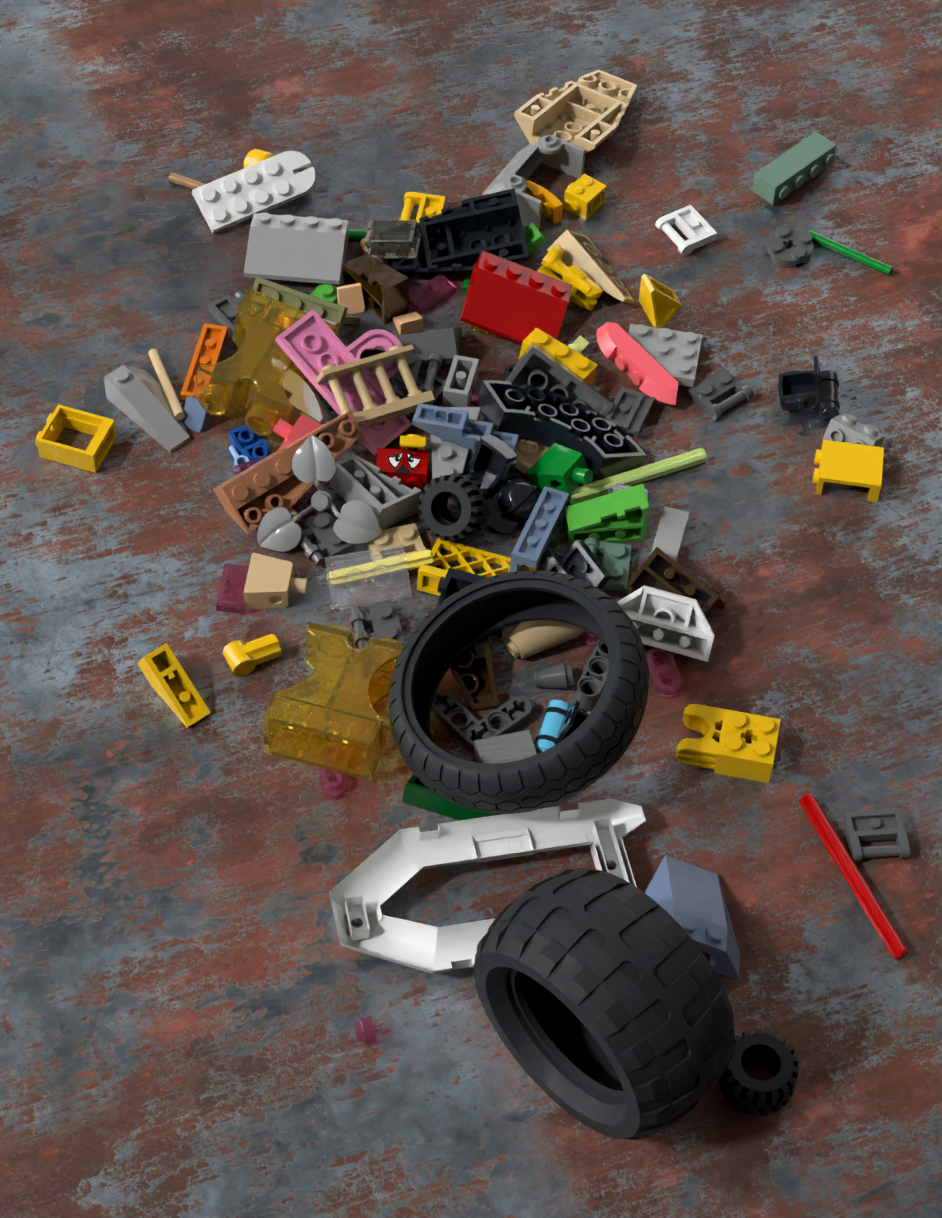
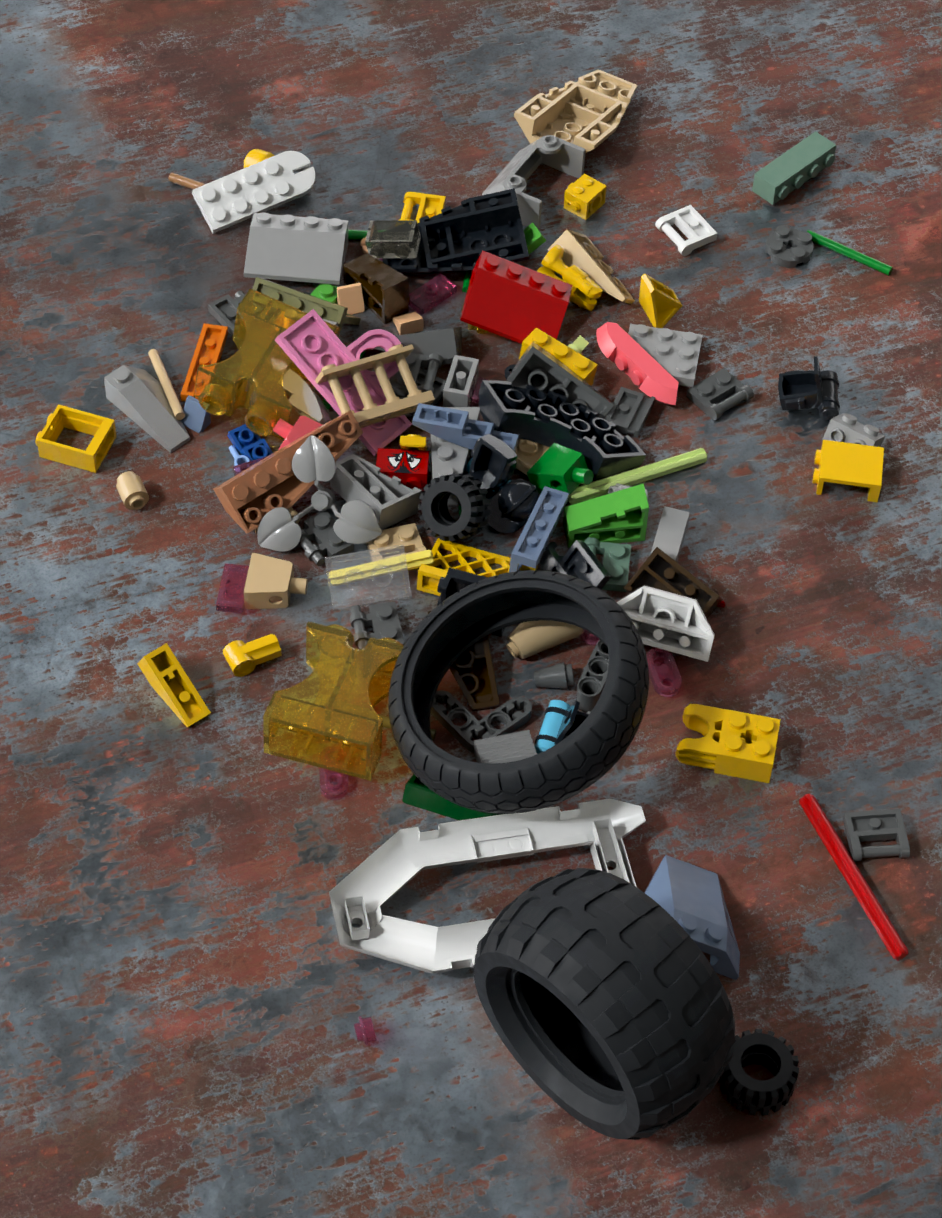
light orange slope [524,180,563,224] -> none
none -> tan brick [116,471,149,510]

